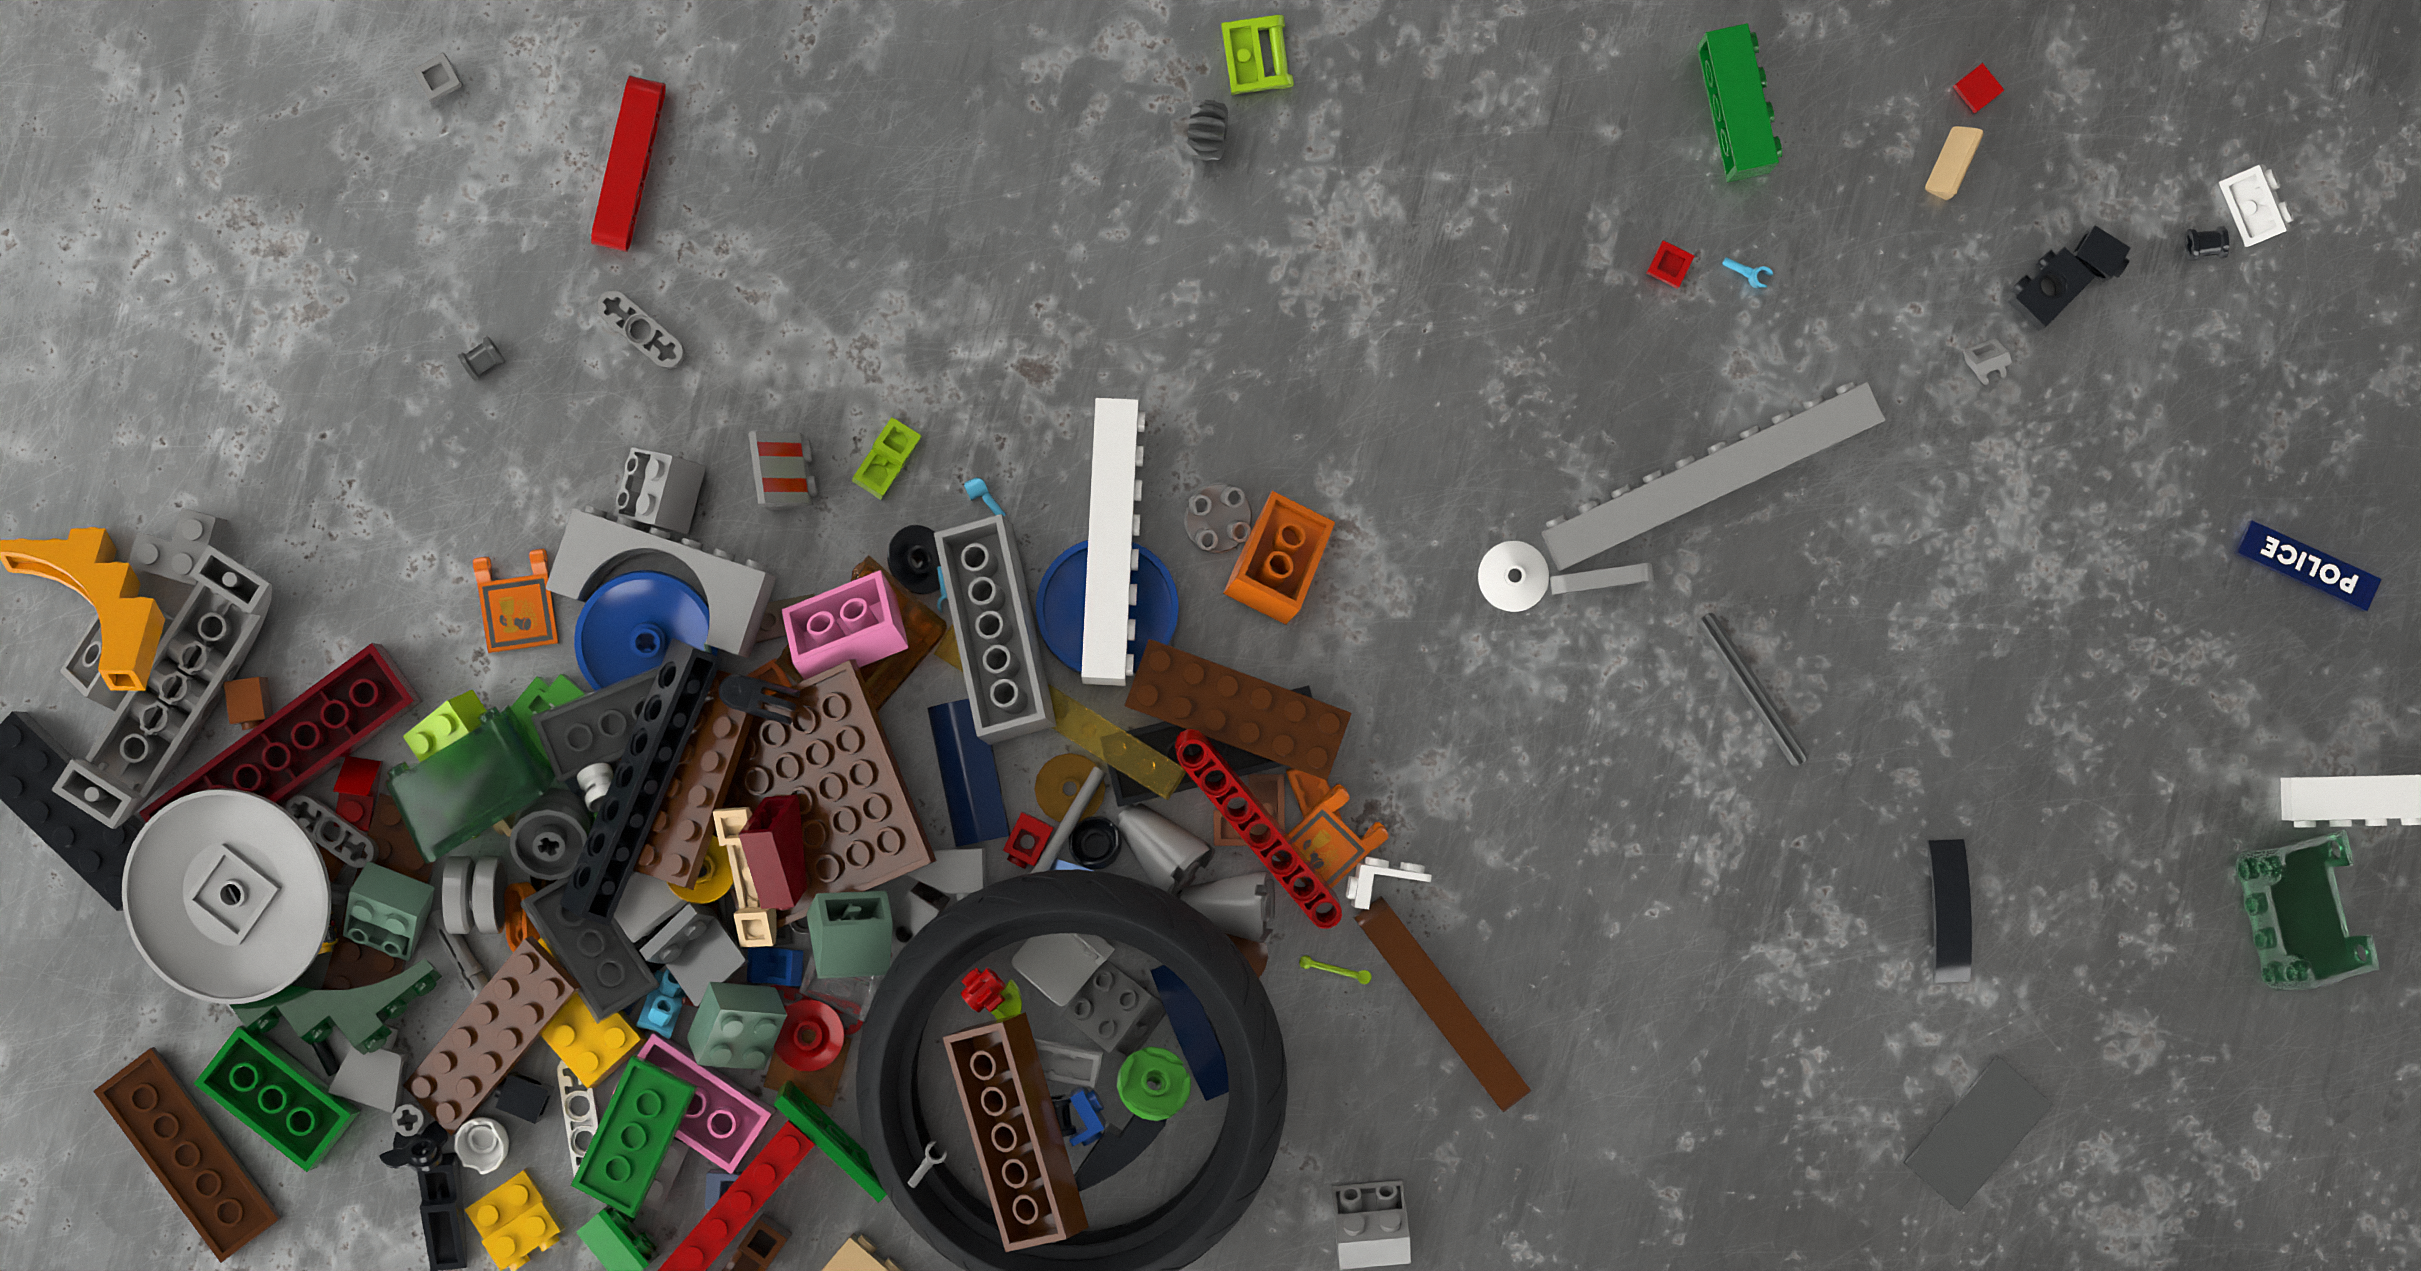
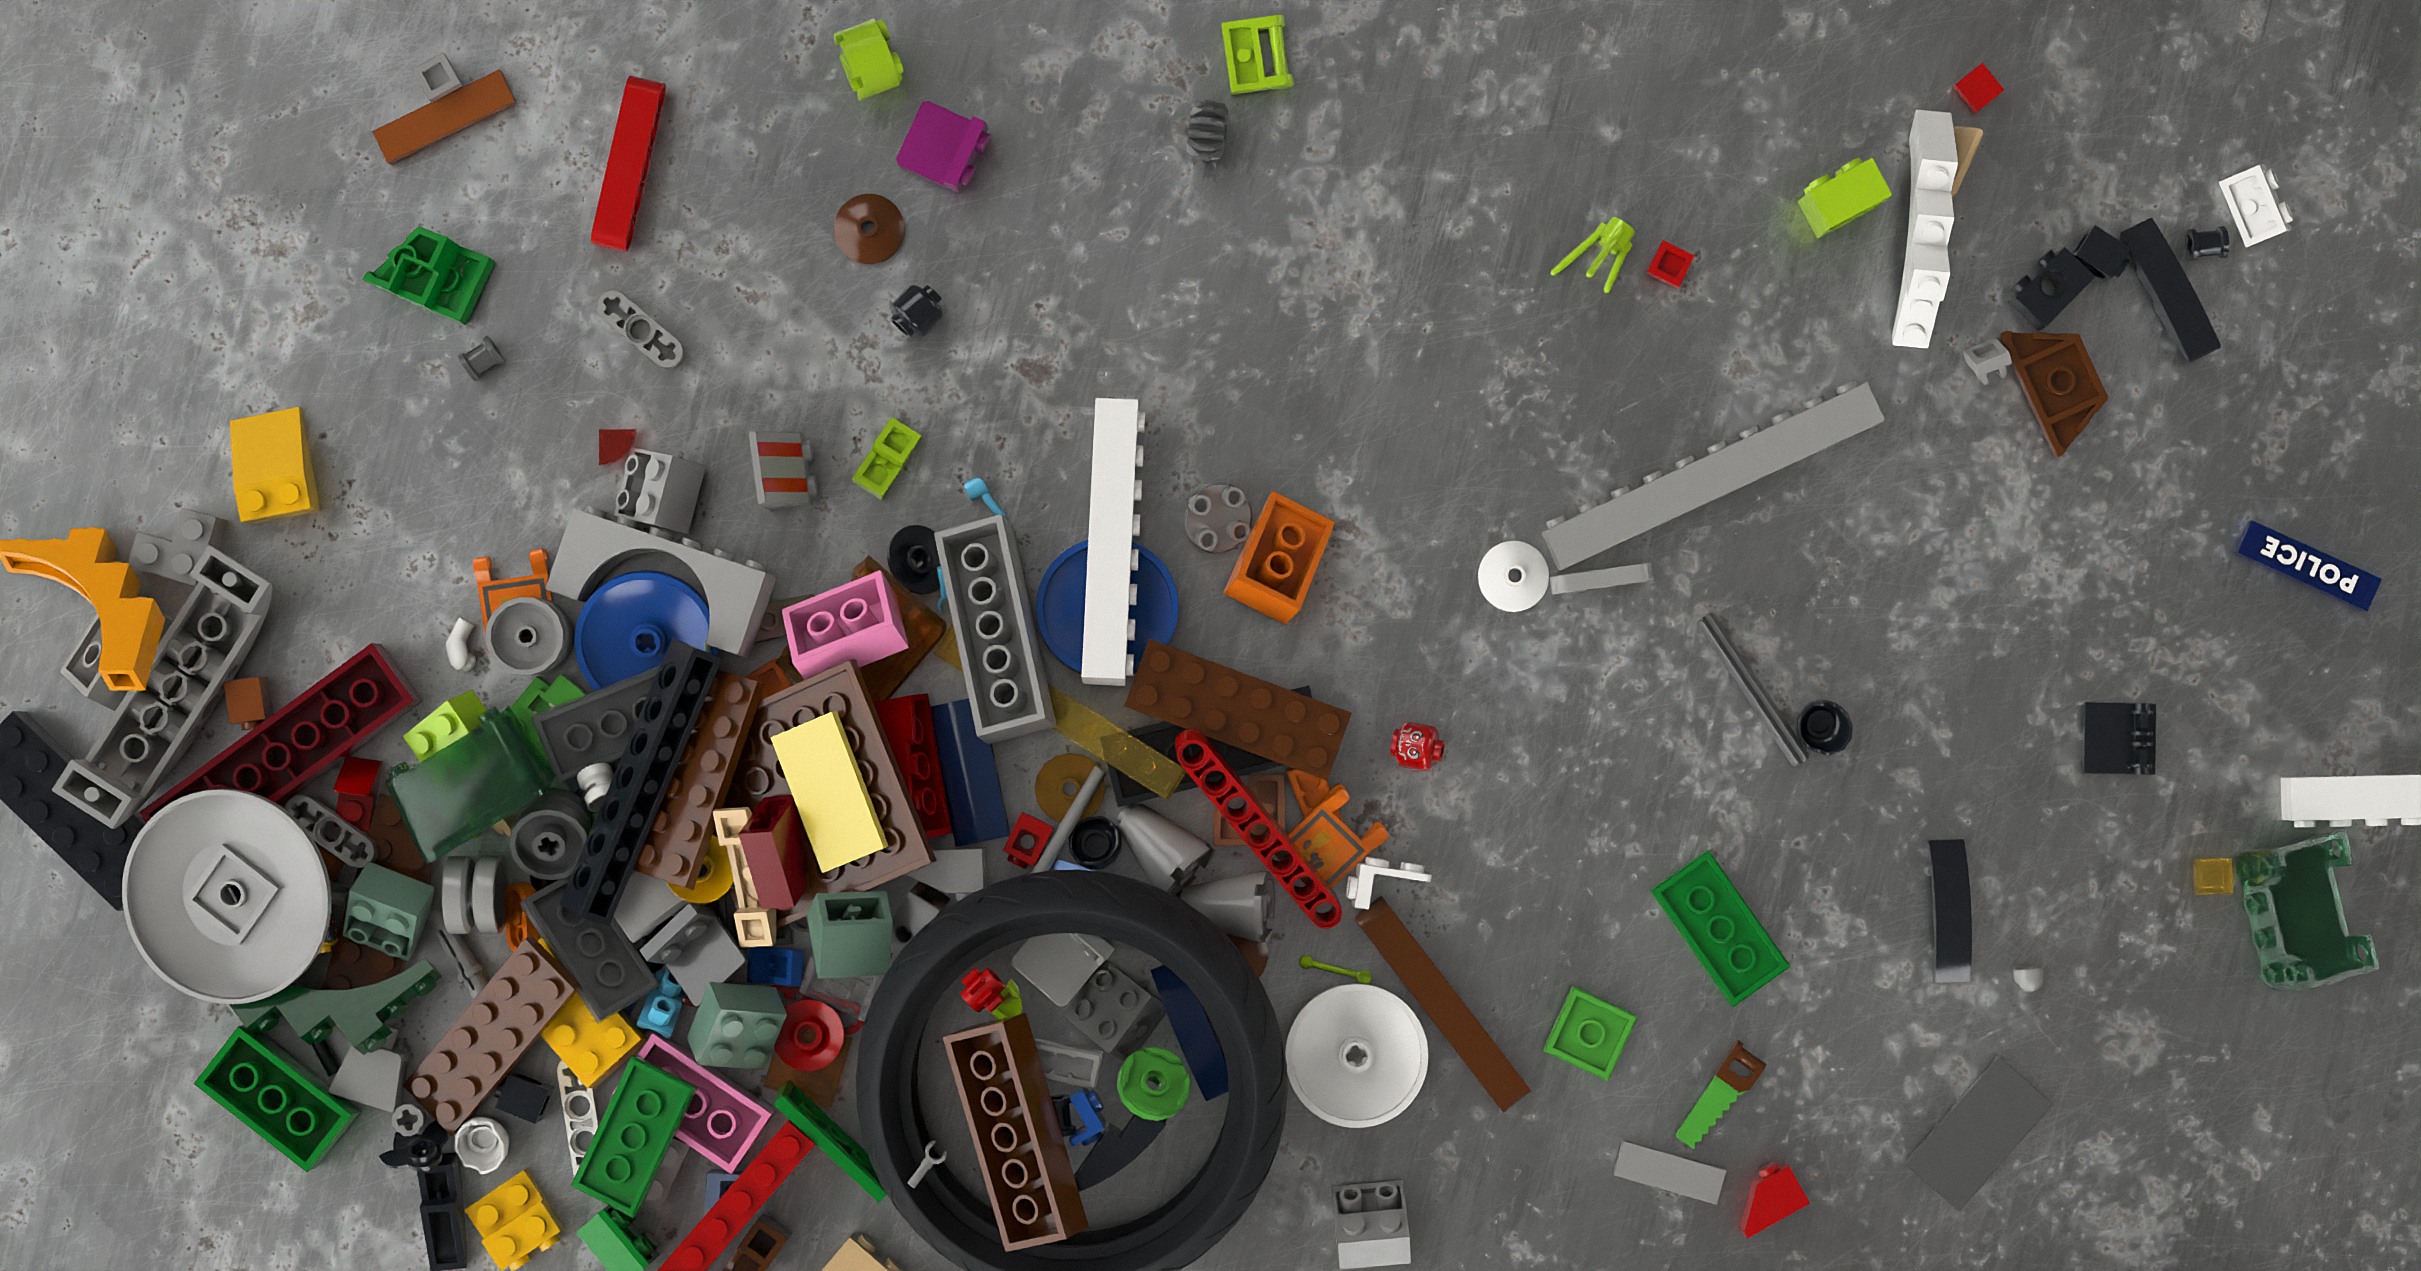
reddish brown plate [93,1047,281,1263] -> none
black arm [719,674,801,725] -> none
green brick [1697,23,1782,183] -> none
medium azure hand [1722,257,1773,289] -> none
none -> yellow slope [230,407,321,525]
none -> green slope [362,226,495,325]
none -> dark orange tile [372,70,517,165]
none -> white arm [446,617,476,672]
none -> light grey wheel [485,597,573,675]
none -> clear red tile [599,429,636,466]
none -> light yellow tile [771,711,889,873]
none -> lime brick [833,19,904,101]
none -> reddish brown dish [834,194,905,264]
none -> red wedge [874,693,952,838]
none -> black head [890,285,943,338]
none -> magenta bracket [896,101,990,193]
none -> white dish [1285,983,1429,1128]
none -> red head [1390,722,1445,771]
none -> bright green plate [1542,985,1638,1081]
none -> lime plant [1551,217,1635,293]
none -> light grey tile [1613,1140,1727,1205]
none -> green tile [1649,850,1791,1007]
none -> bright green piece [1676,1040,1767,1149]
none -> red slope [1739,1161,1810,1238]
none -> black hair [1796,700,1853,756]
none -> lime brick [1798,157,1892,239]
none -> white arch [1892,109,1958,348]
none -> reddish brown wing [1998,331,2108,458]
none -> light grey hinge [2013,965,2043,992]
none -> black hinge [2083,702,2156,775]
none -> black slope [2119,218,2221,363]
none -> clear yellow tile [2193,858,2233,895]

